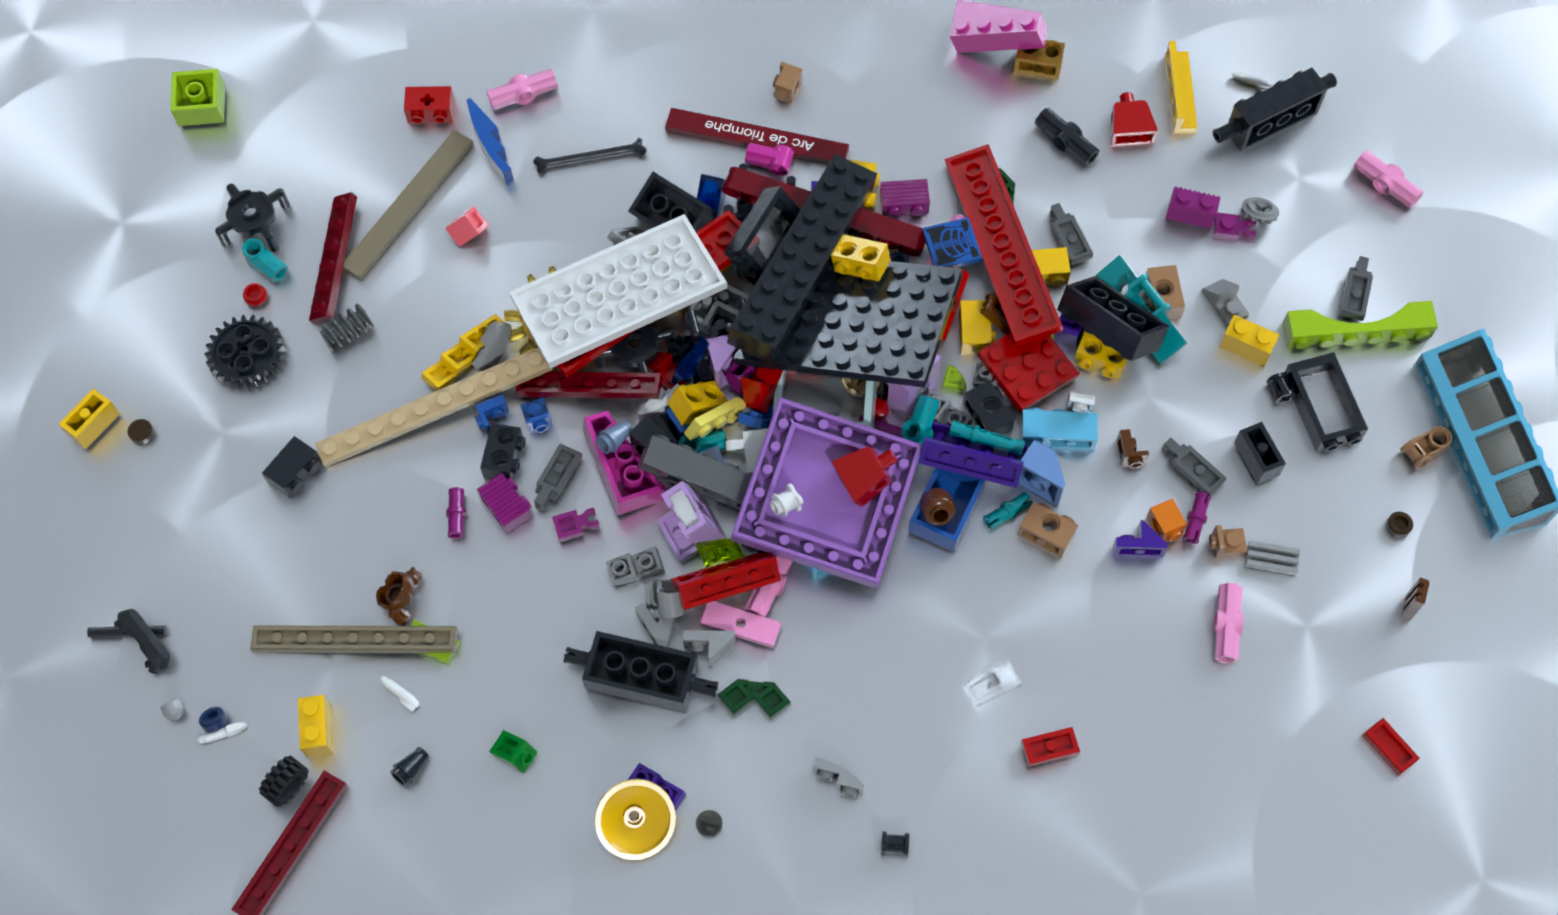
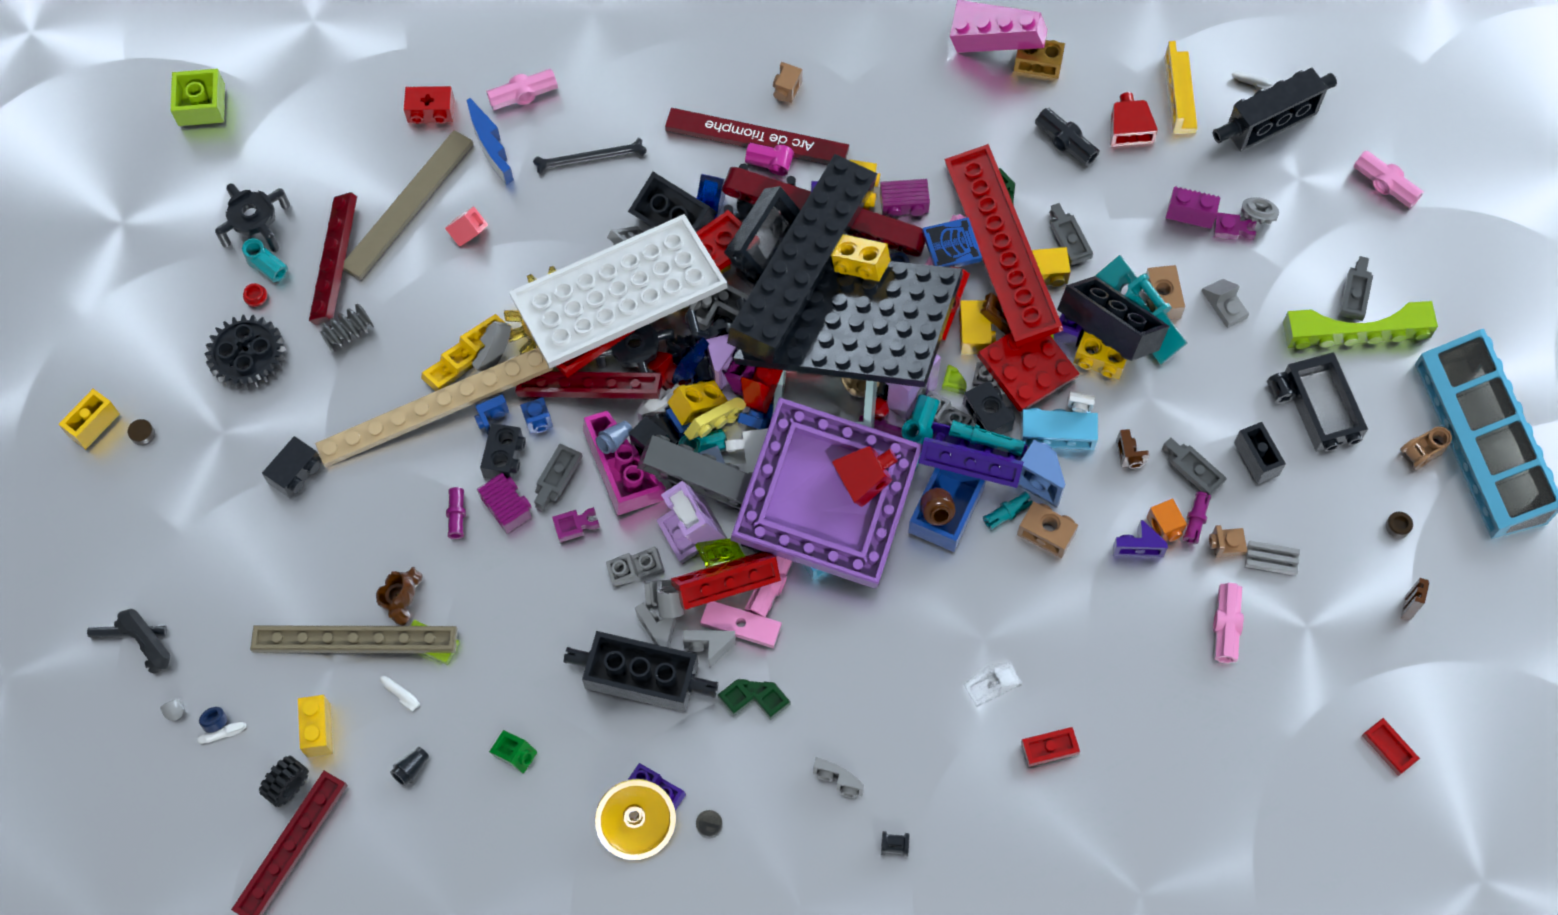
white brick [770,483,803,517] -> none
yellow brick [1219,315,1280,367] -> none

